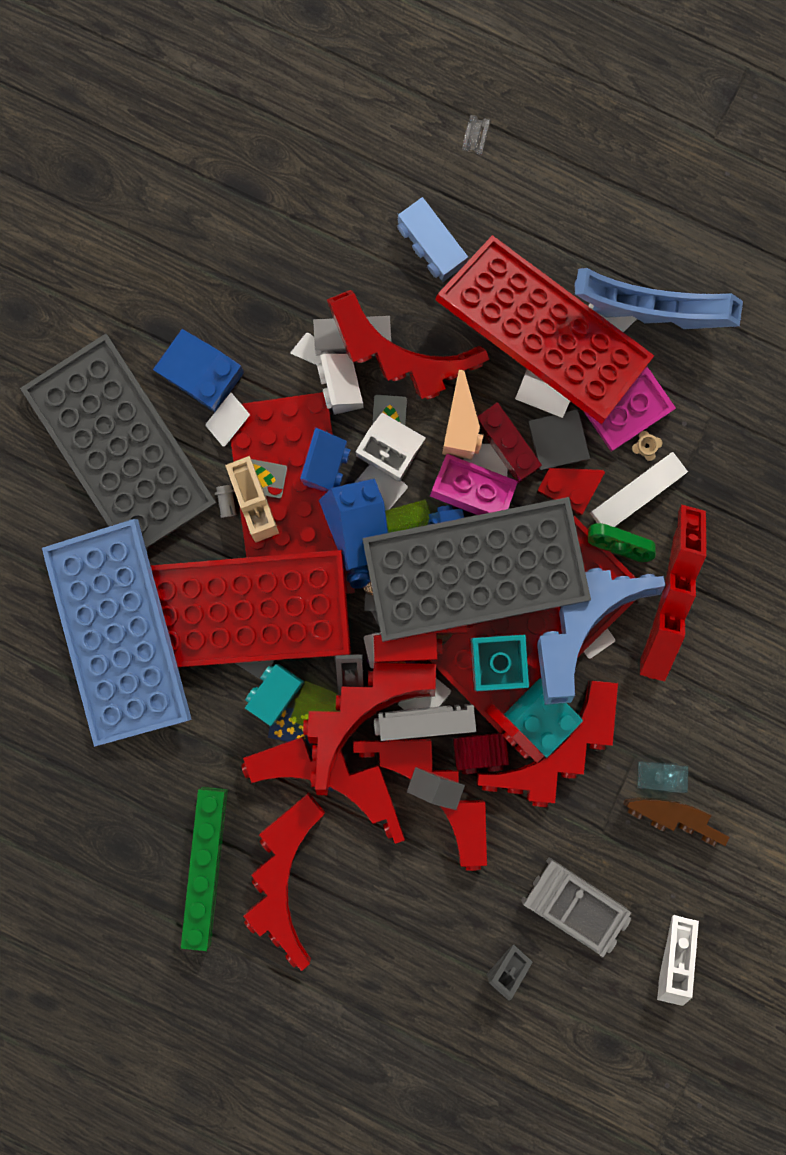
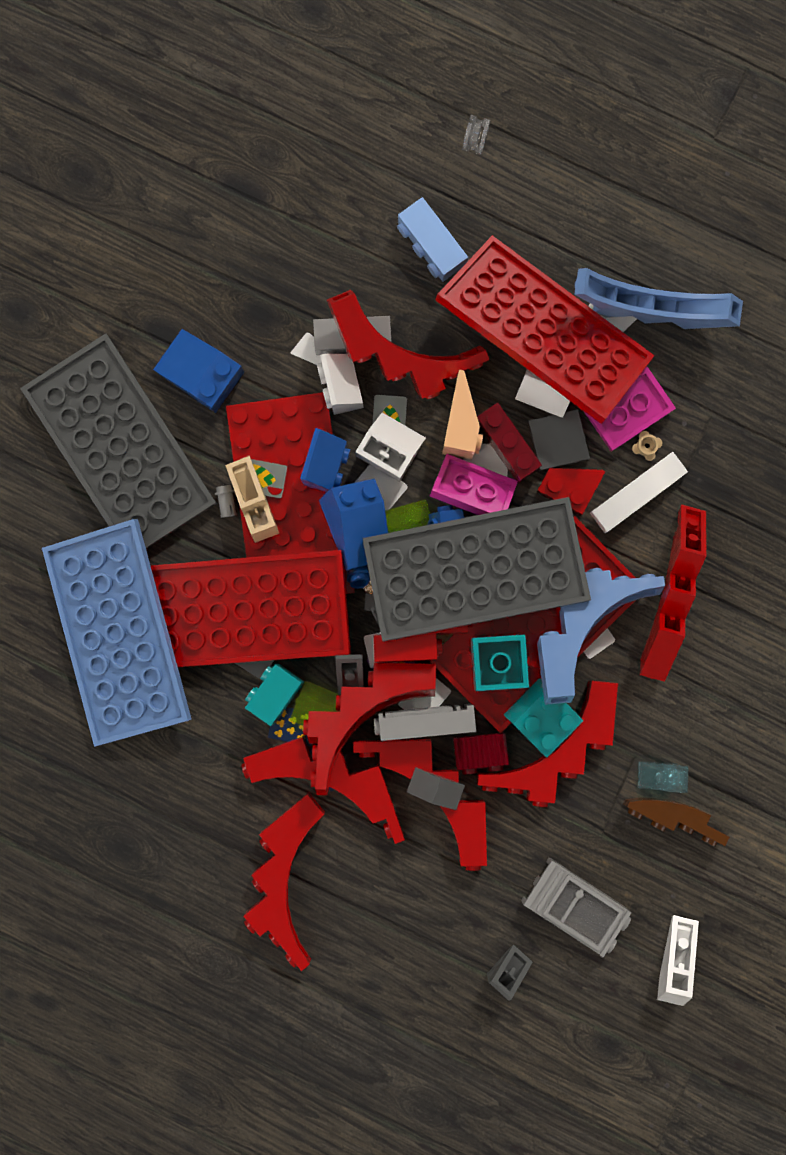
green brick [181,787,228,951] -> none
white sticker [206,393,250,446] -> none
red wing [486,705,544,763] -> none
green beam [588,523,656,562] -> none

